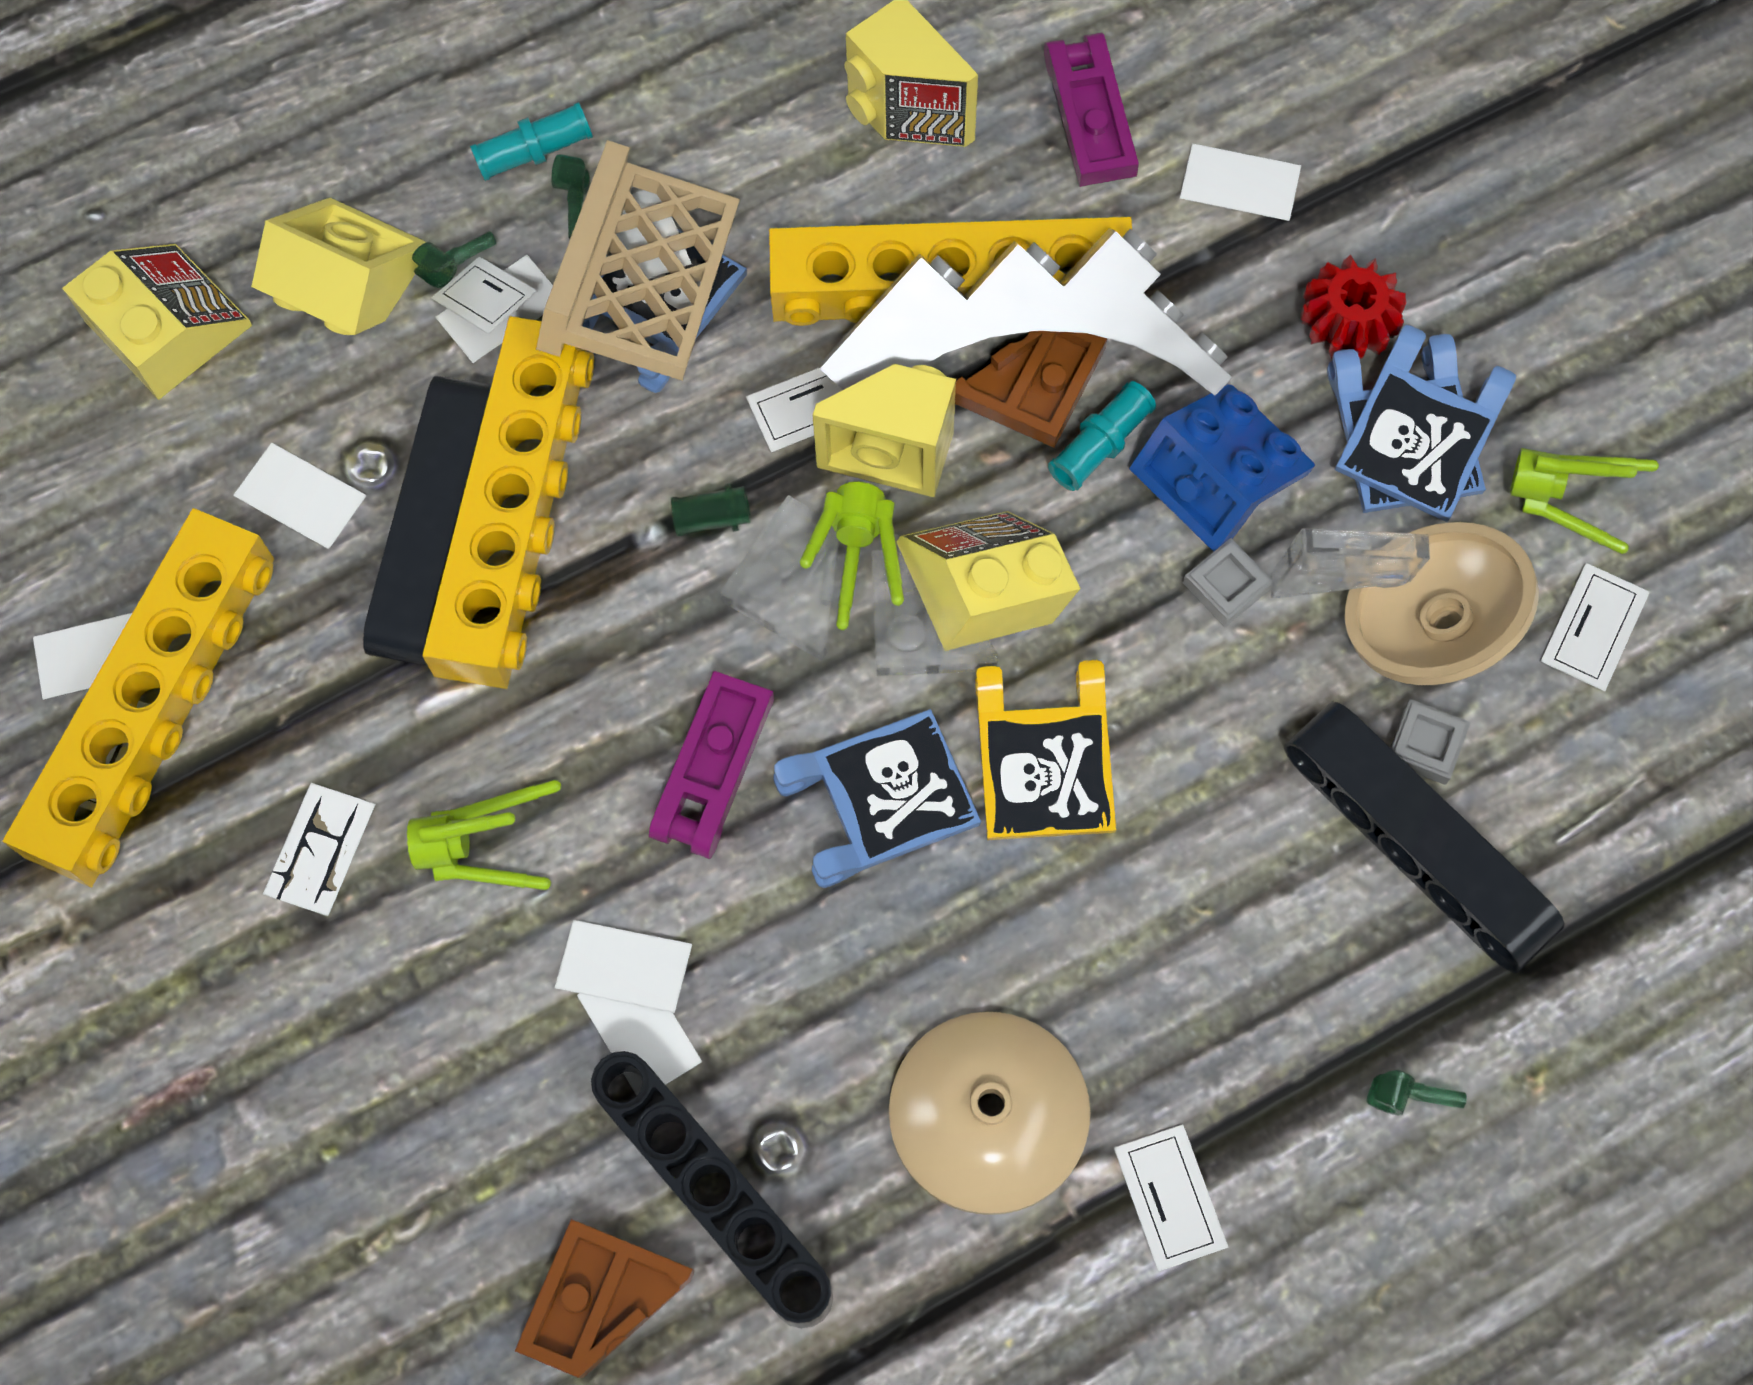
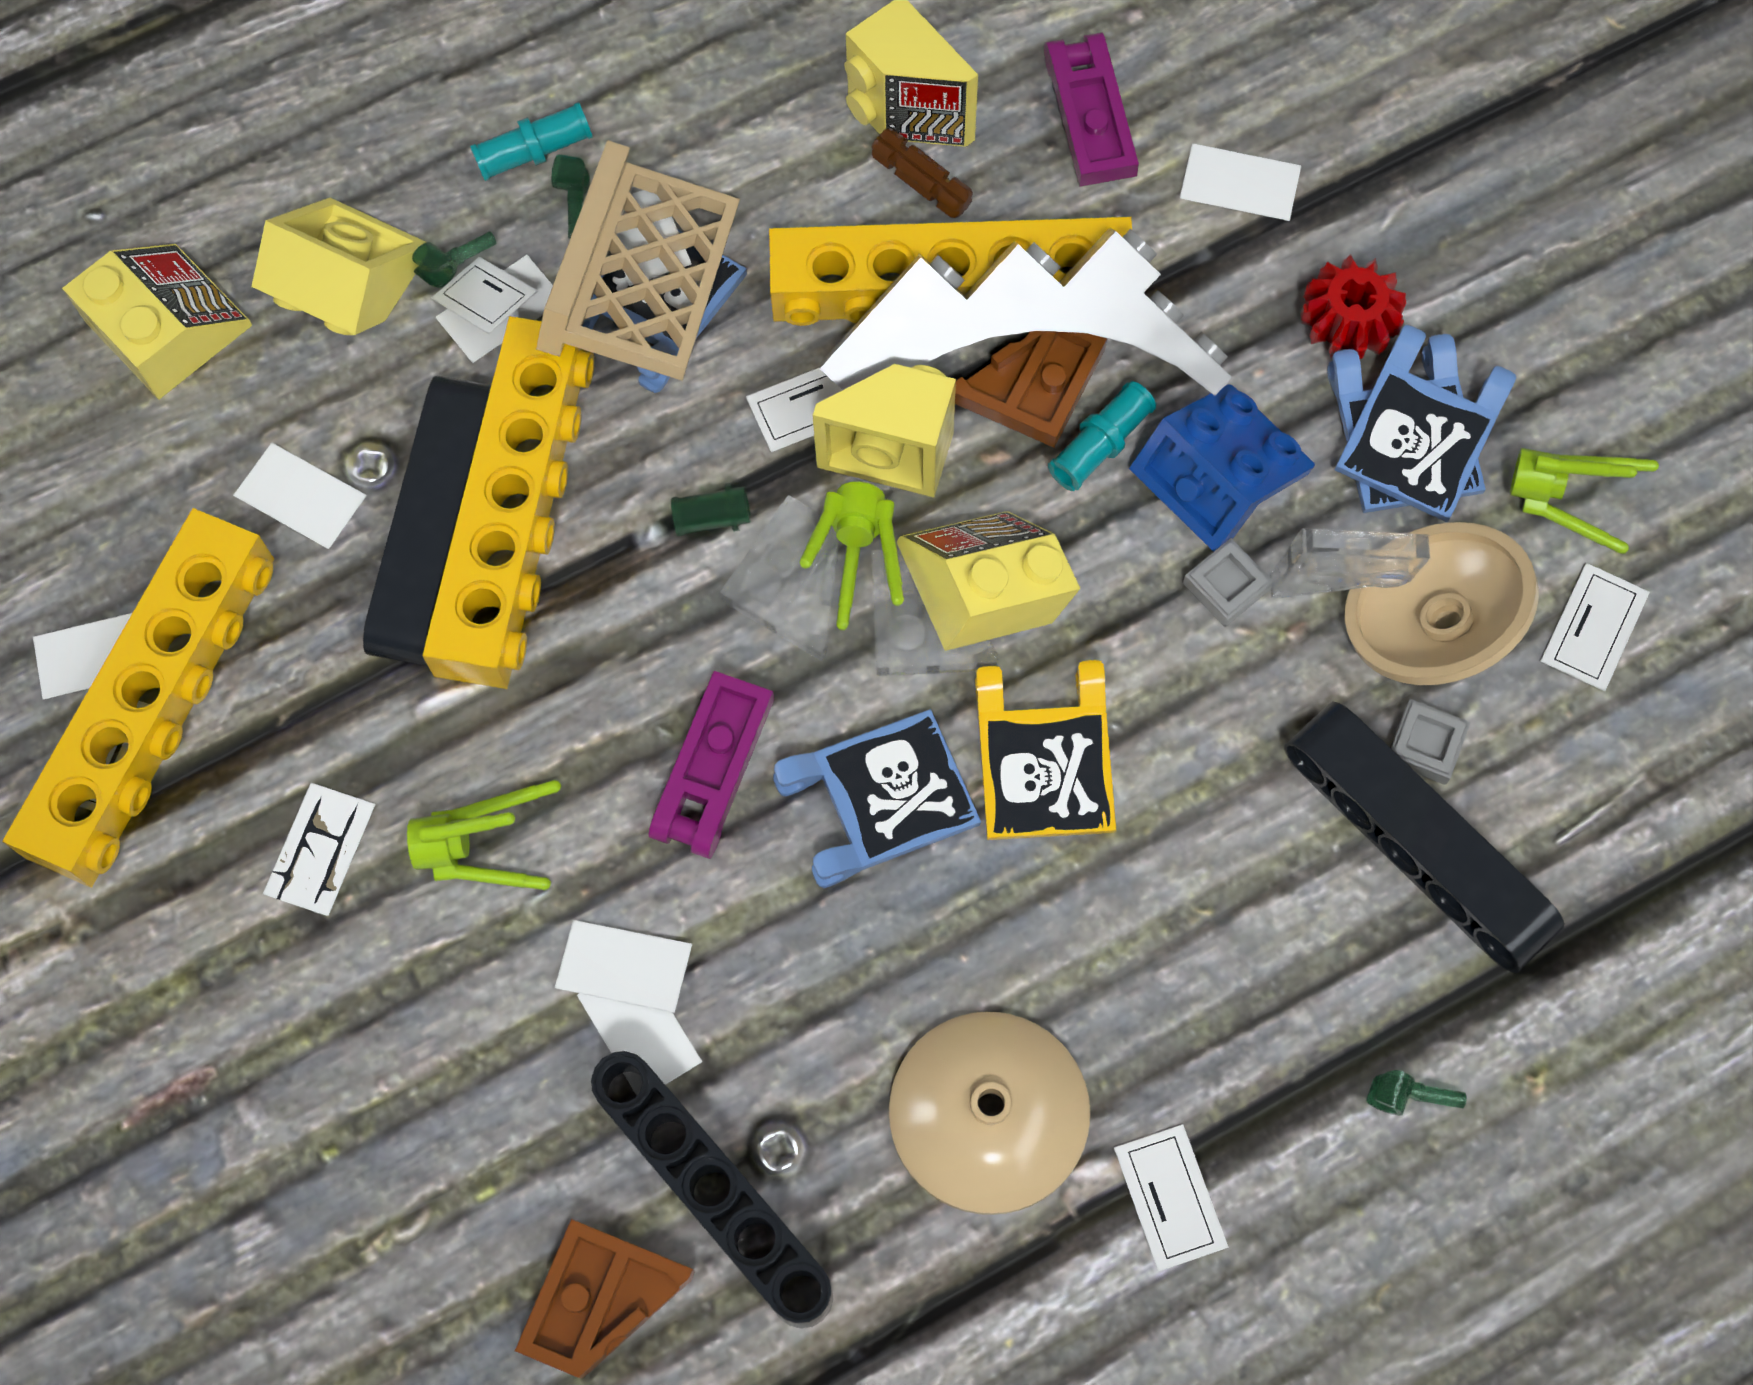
none -> reddish brown axle [871,128,973,218]

